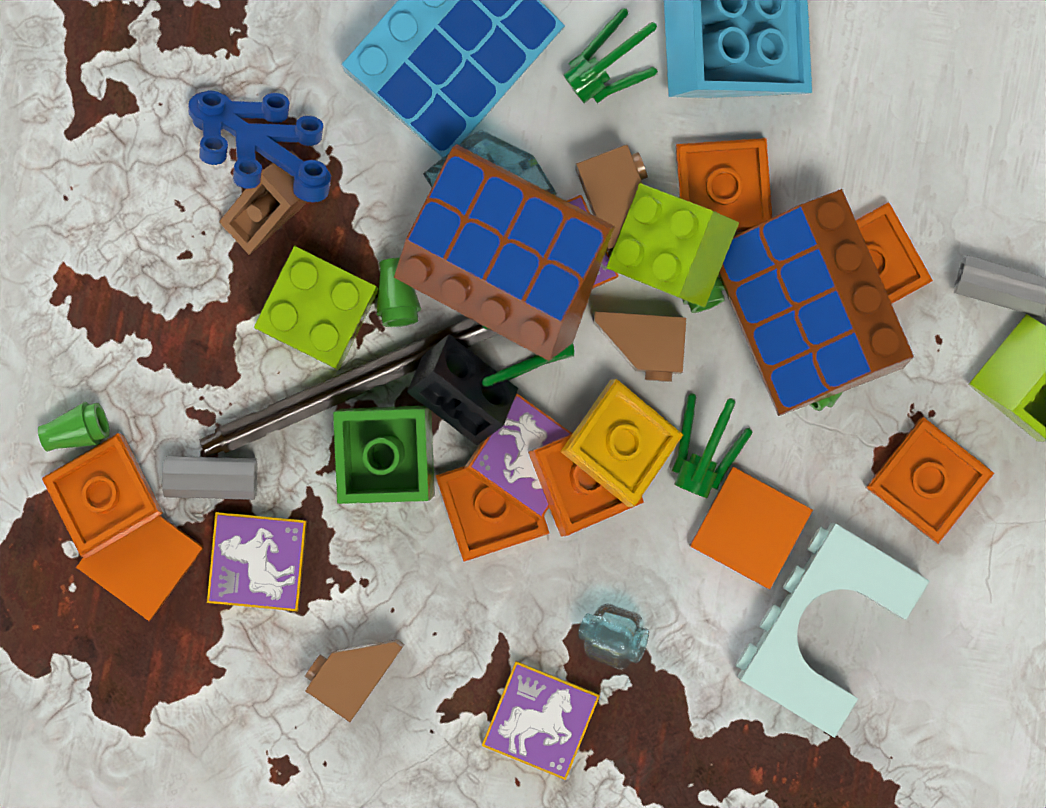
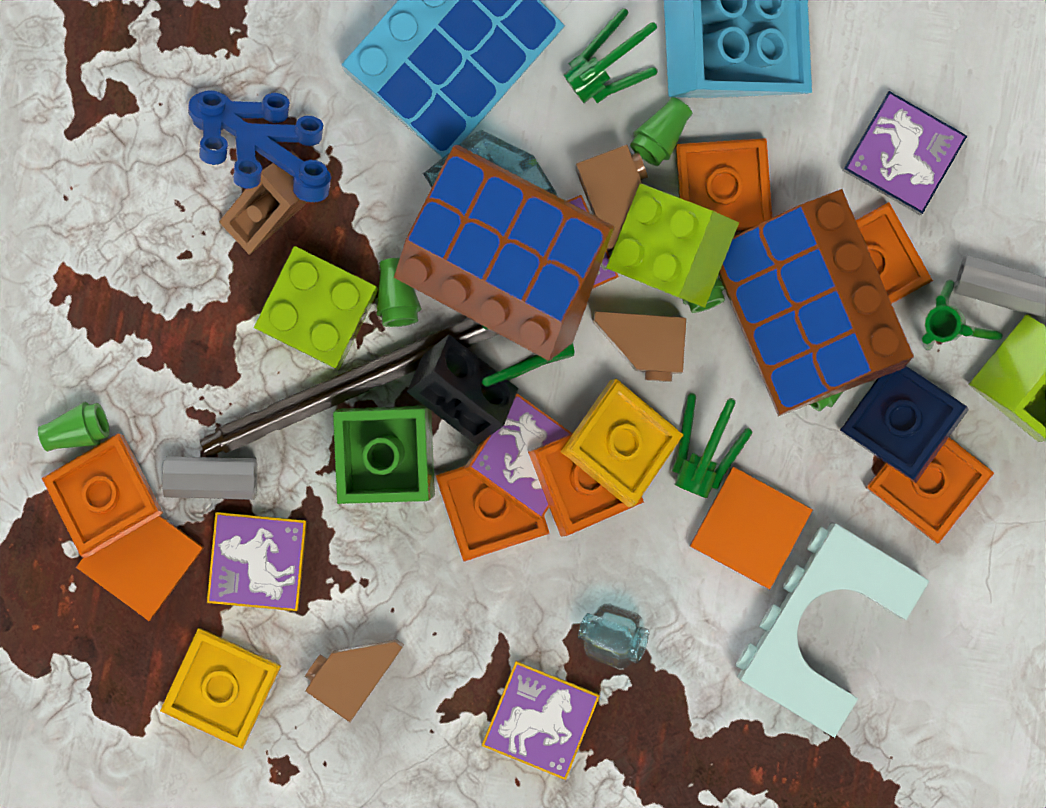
none -> yellow tile [160,628,282,749]
none -> bright green cone [630,97,693,166]
none -> dark blue tile [840,366,969,483]
none -> tile [842,91,967,215]
none -> green plant [922,280,1003,351]

